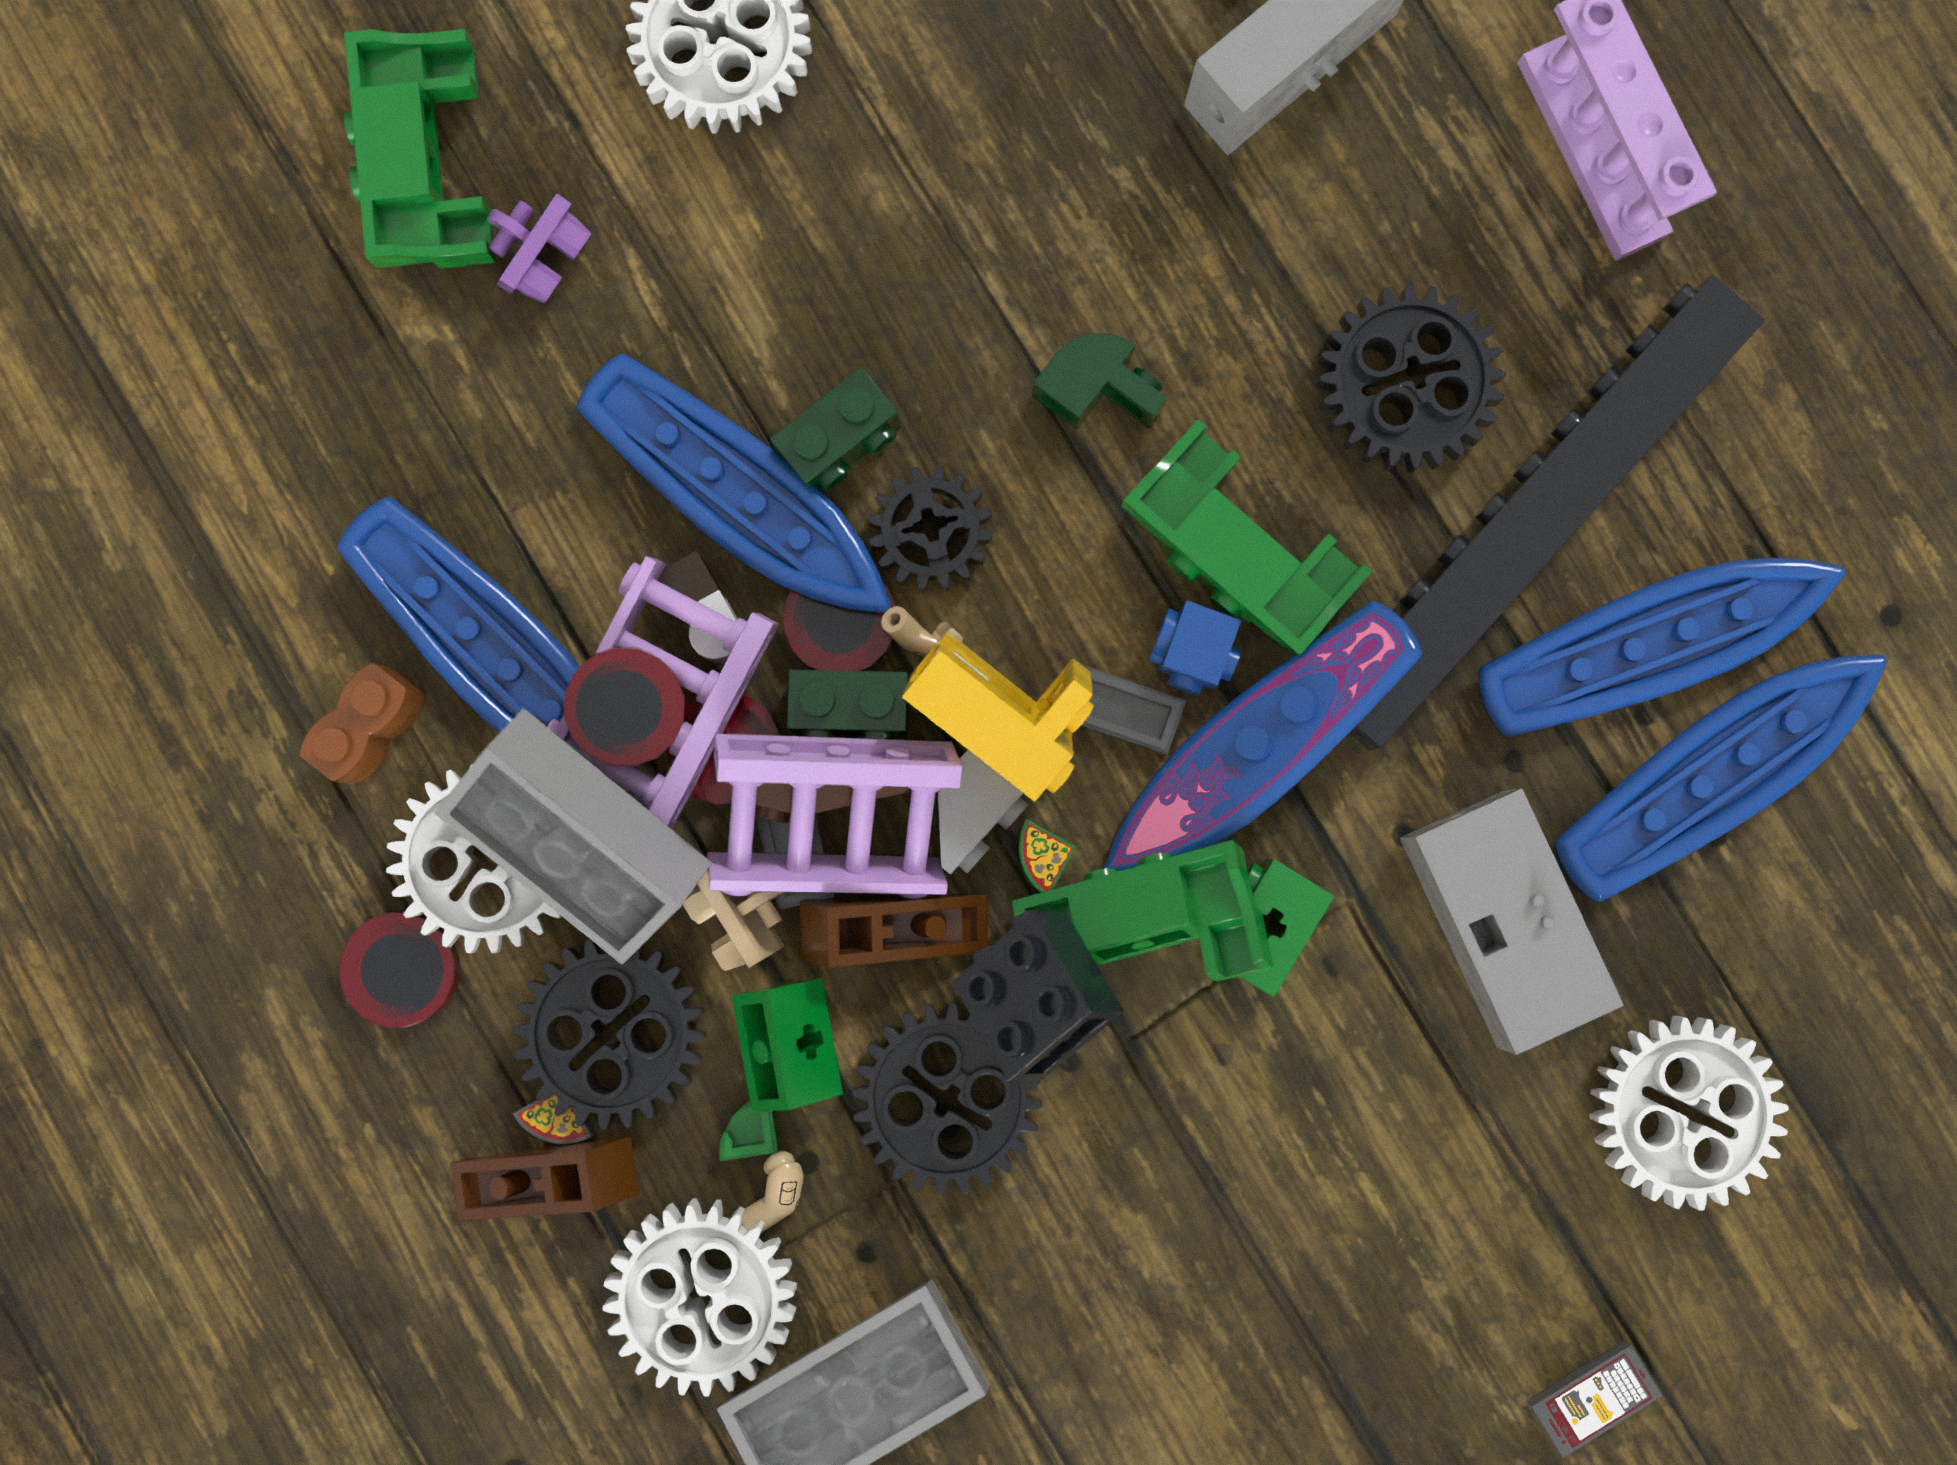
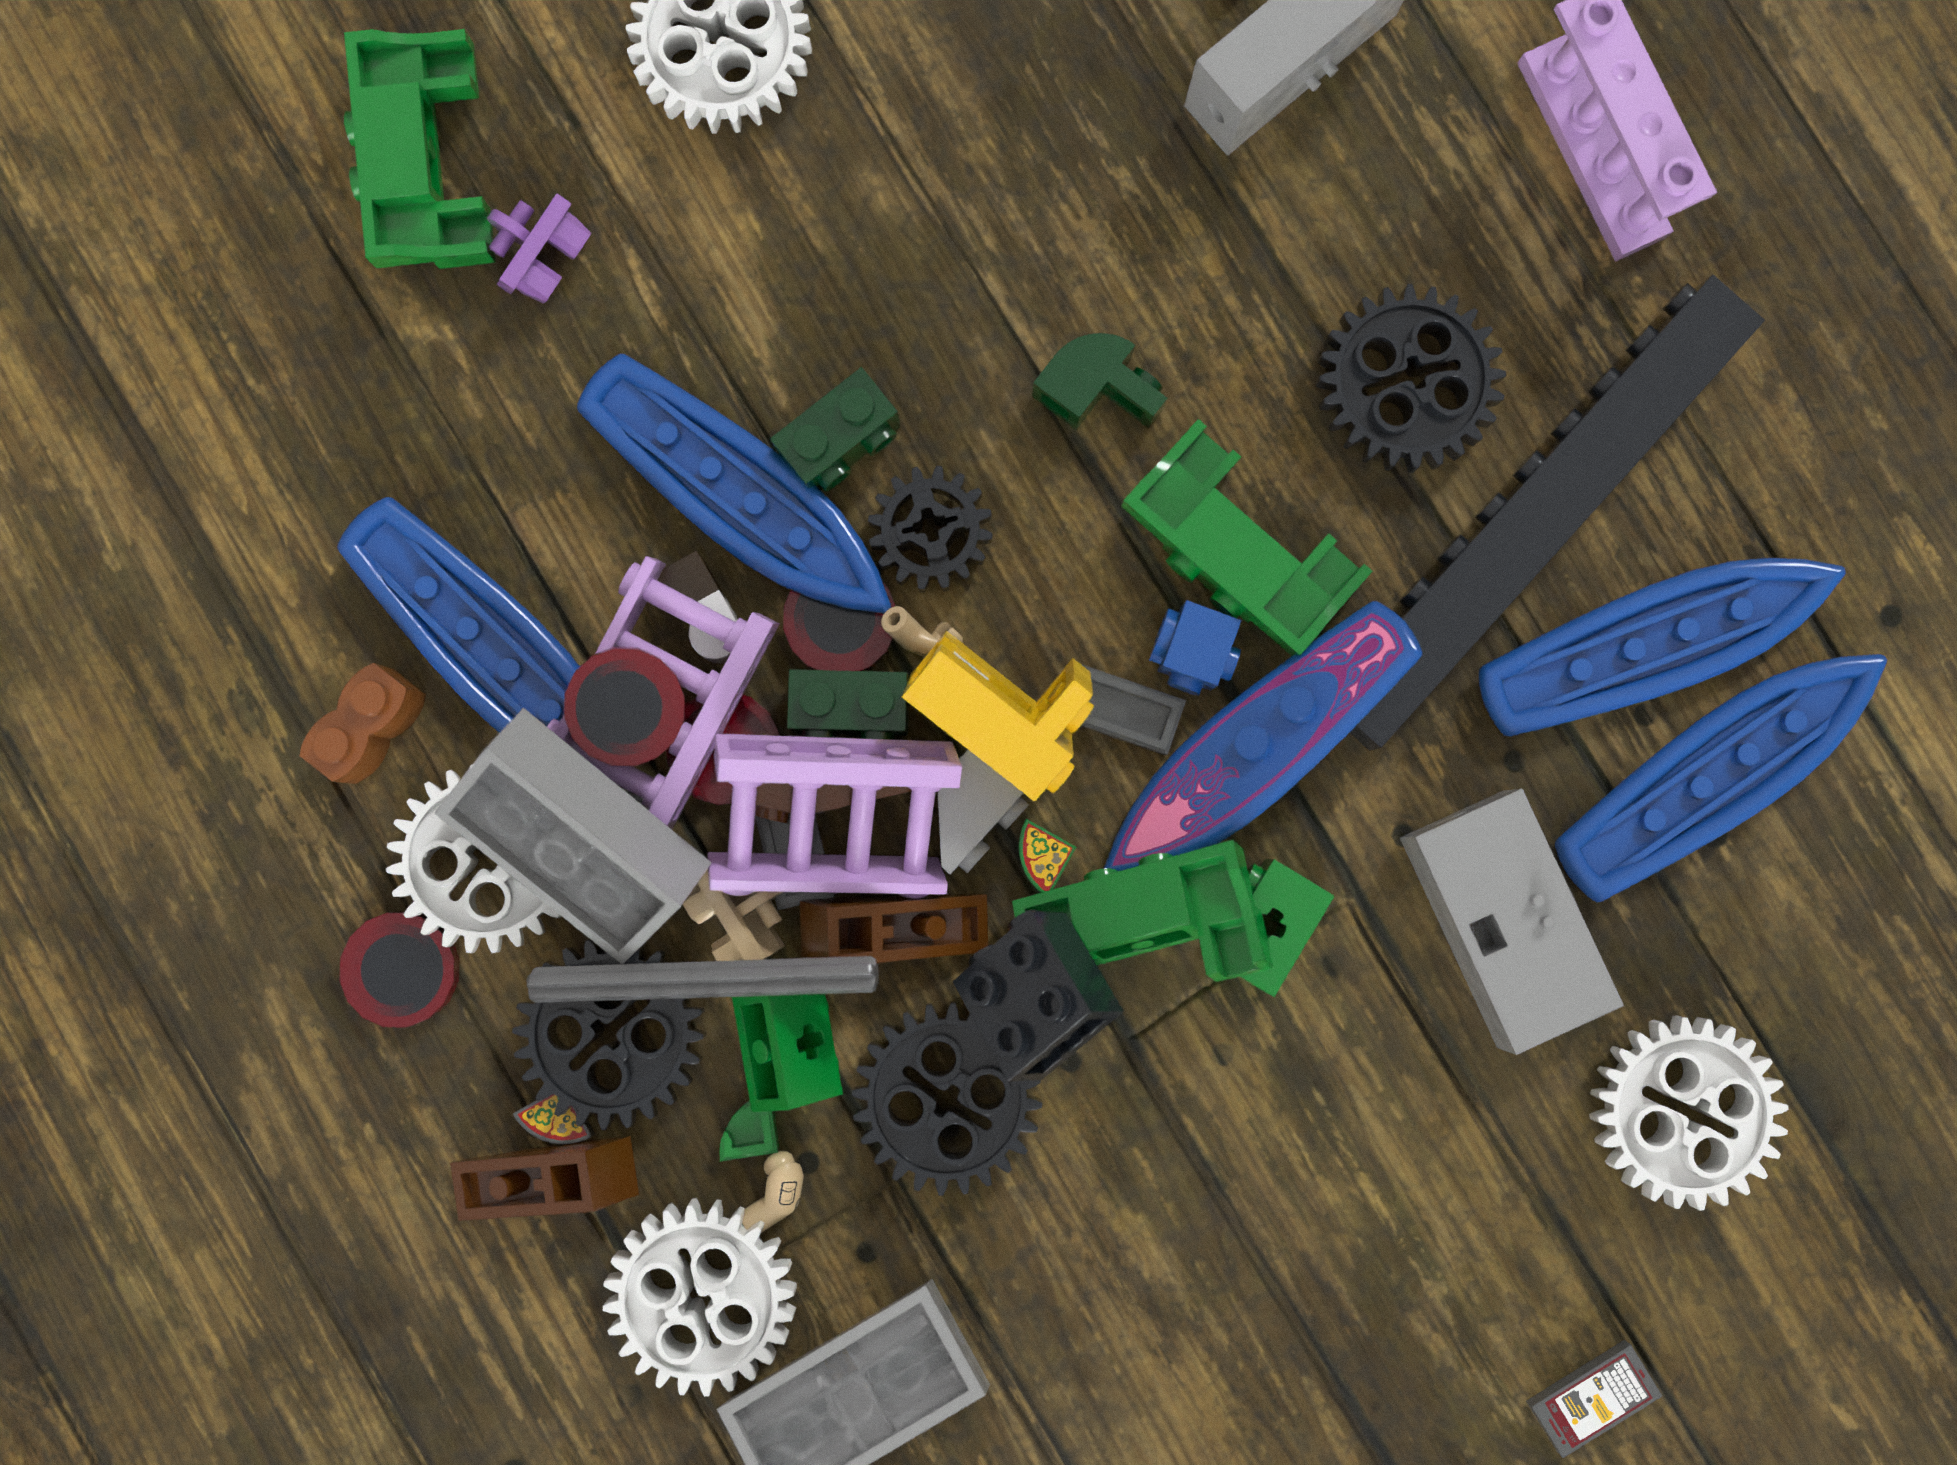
none -> flat silver axle [527,956,879,1003]

